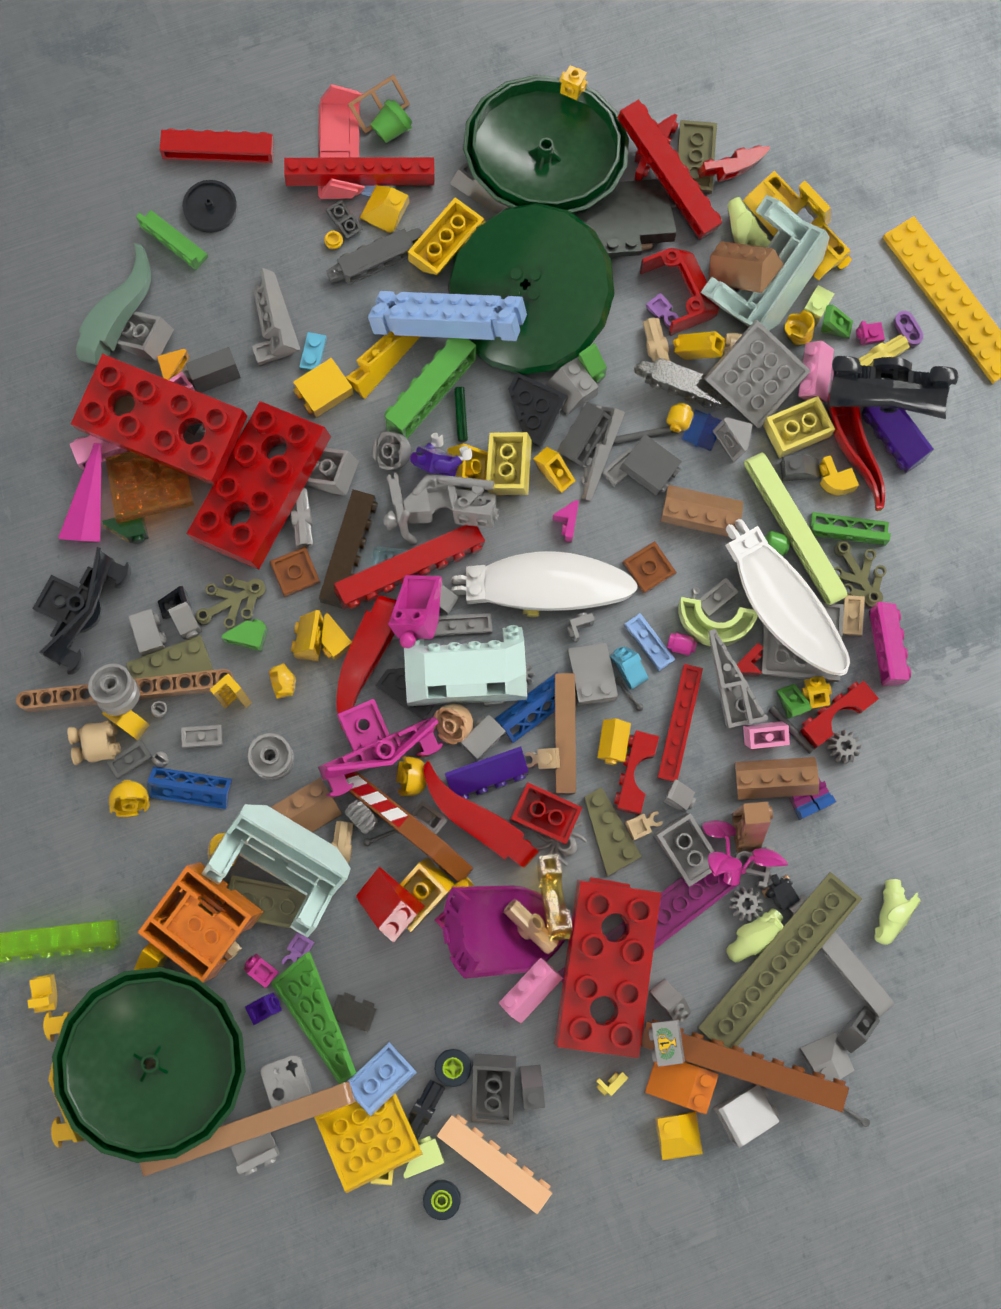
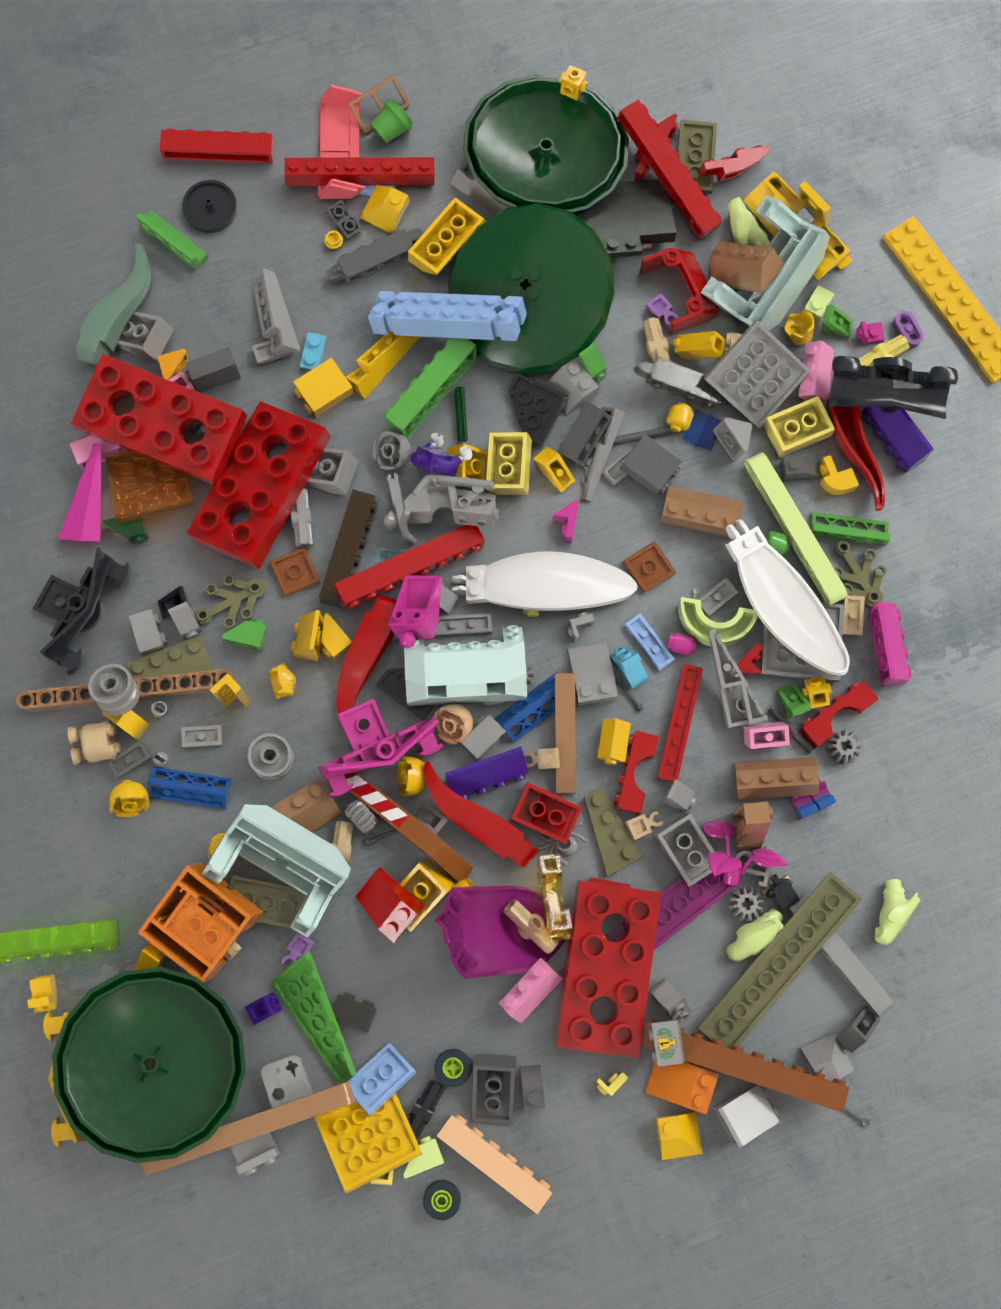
dark pink bracket [243,953,279,988] -> none

